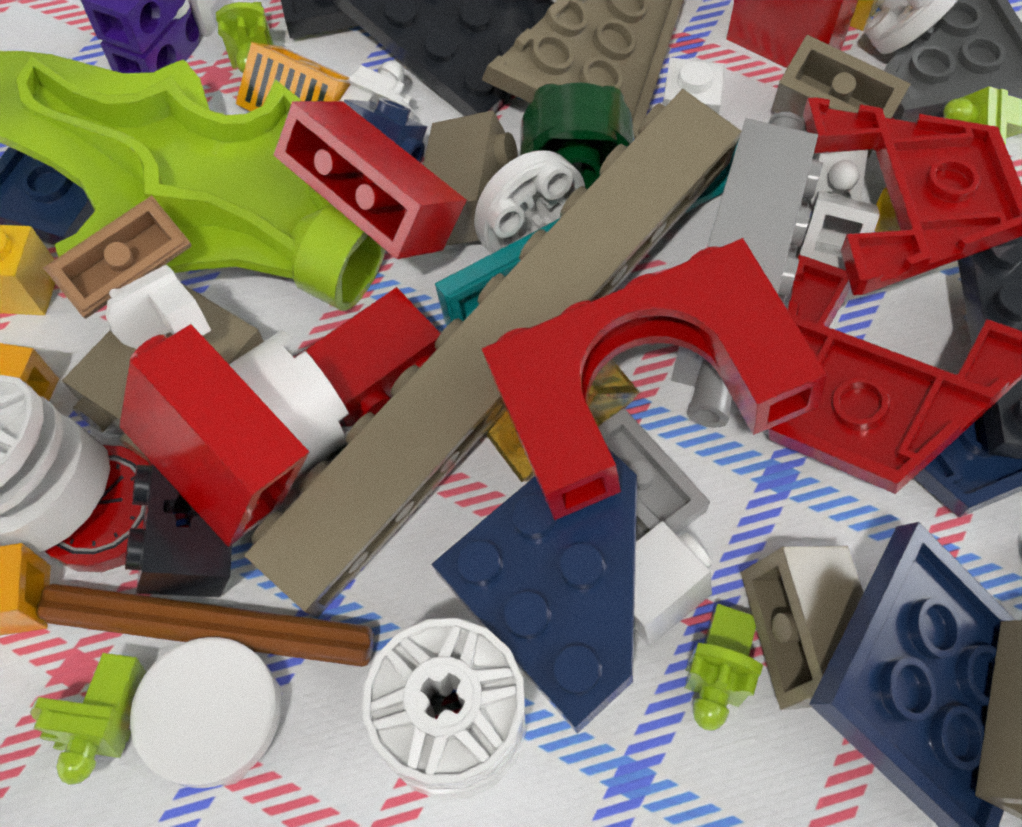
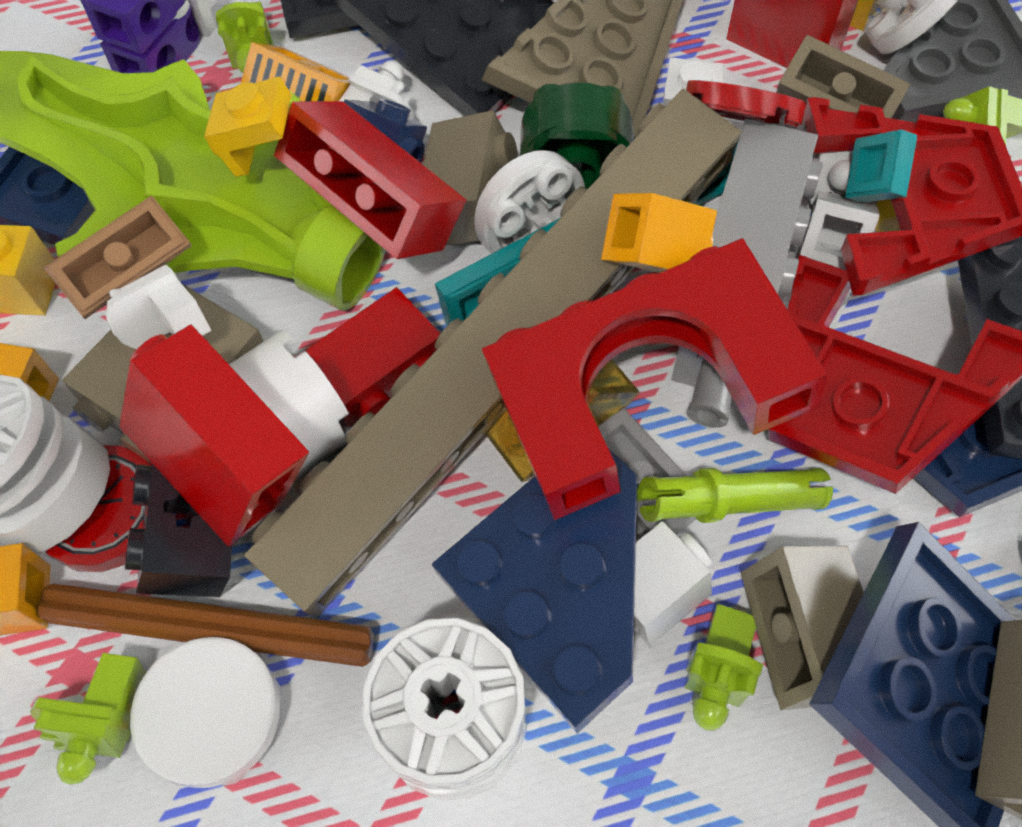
none -> yellow bracket [204,76,292,177]
none -> light orange brick [601,193,717,273]
none -> lime pin [637,467,833,523]
none -> red tile [686,80,807,128]
none -> teal tile [845,129,917,203]

